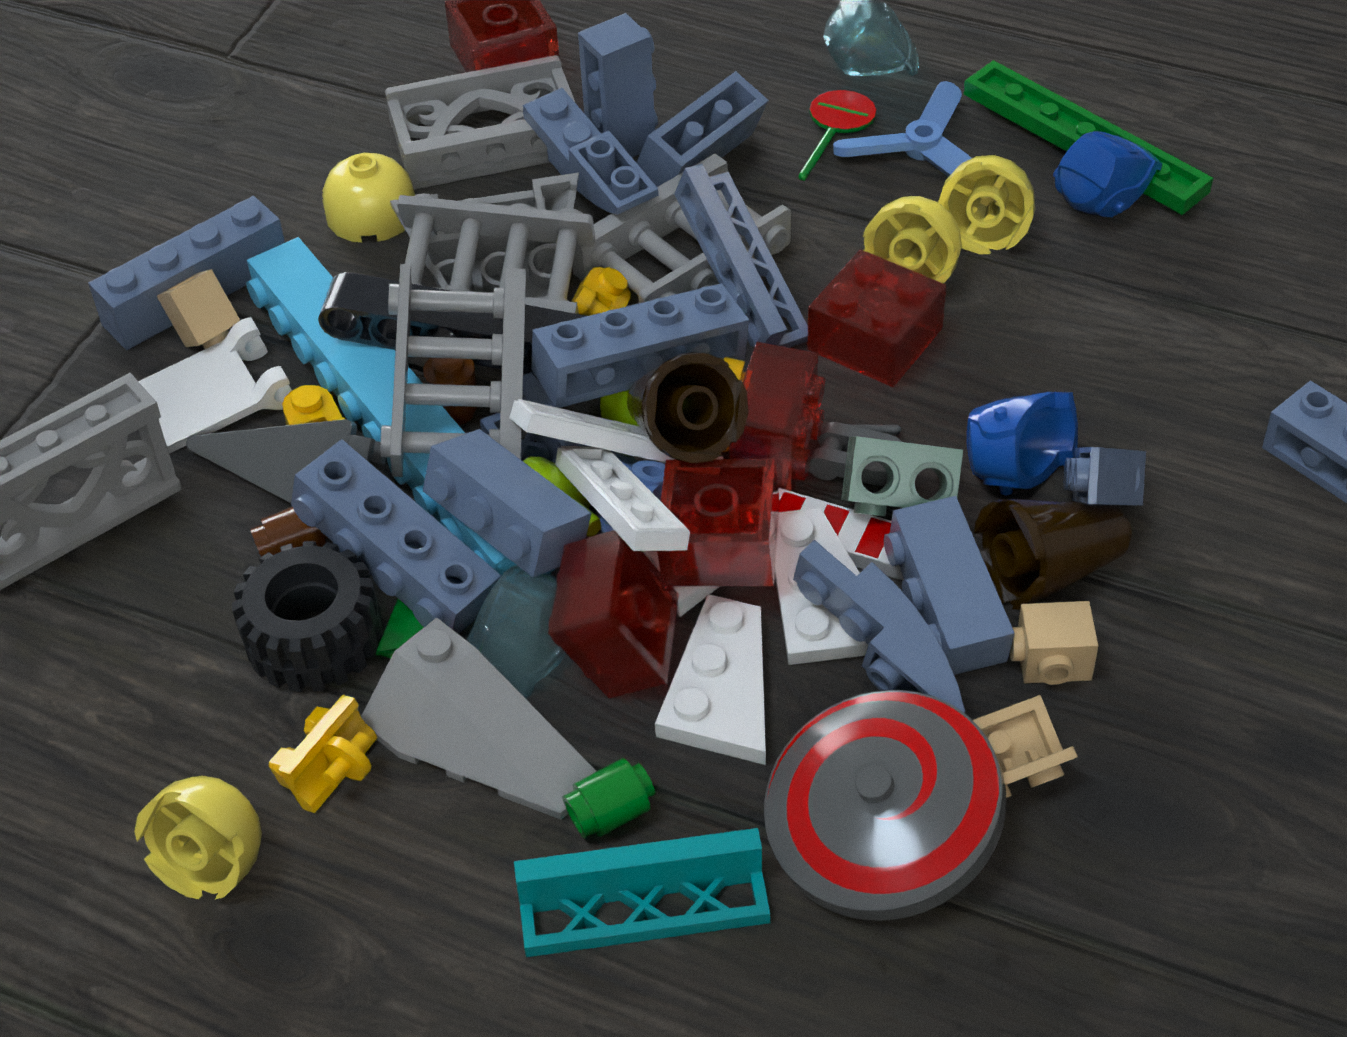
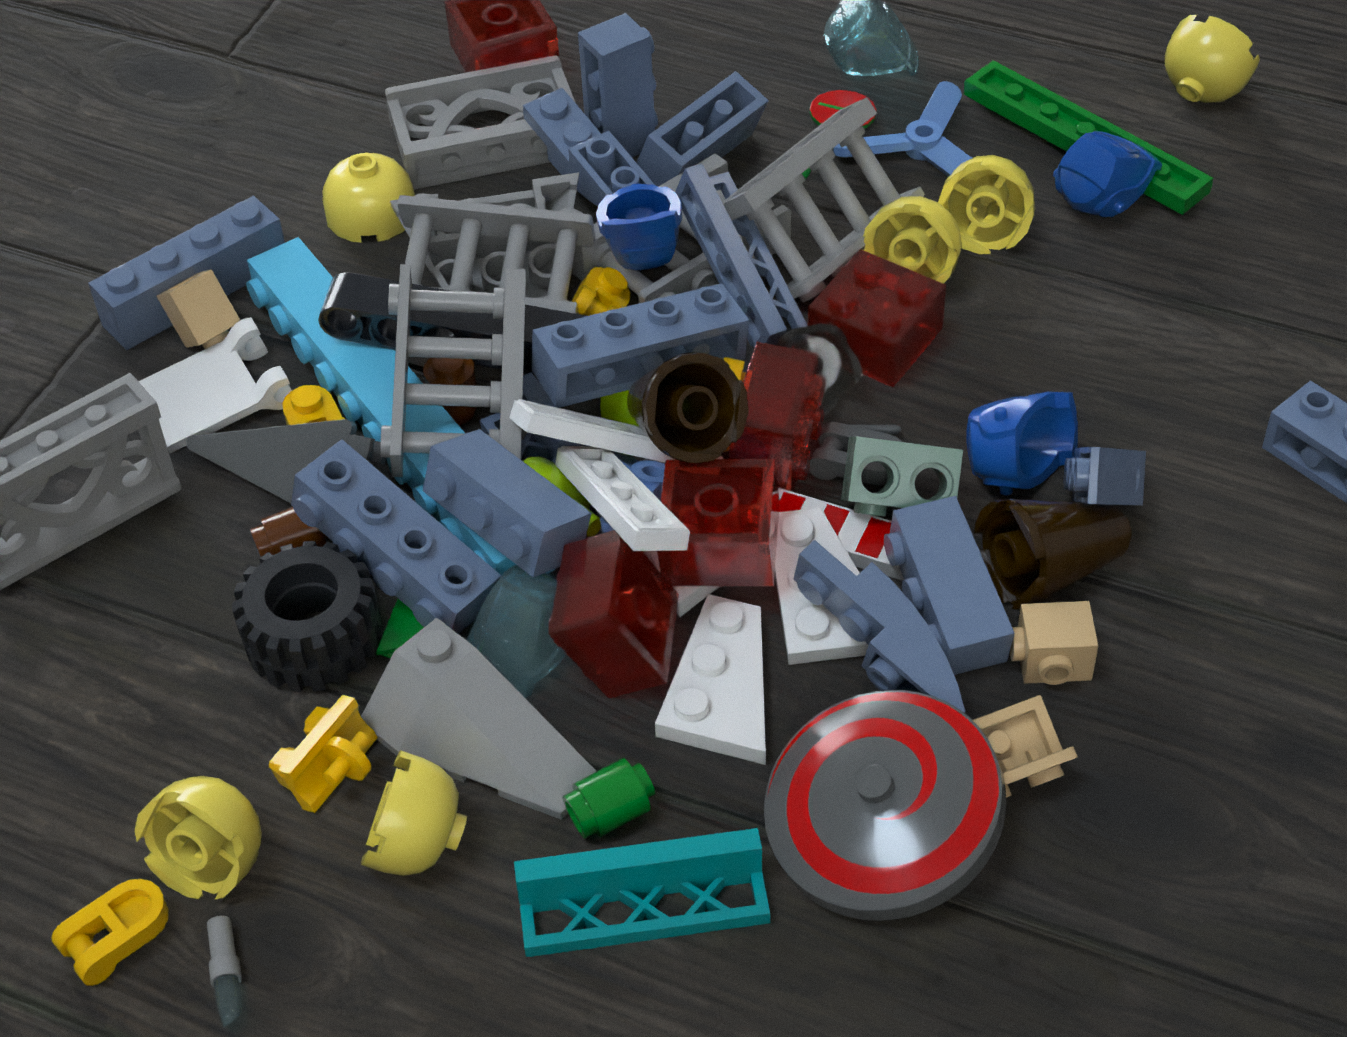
none -> yellow plate [51,879,169,986]
none -> piece [207,916,242,1027]
none -> light yellow cylinder [361,750,467,876]
none -> blue helmet [596,184,682,270]
none -> light grey fence [722,97,925,302]
none -> clear smoke piece [771,323,863,416]
none -> light yellow cylinder [1165,15,1260,103]

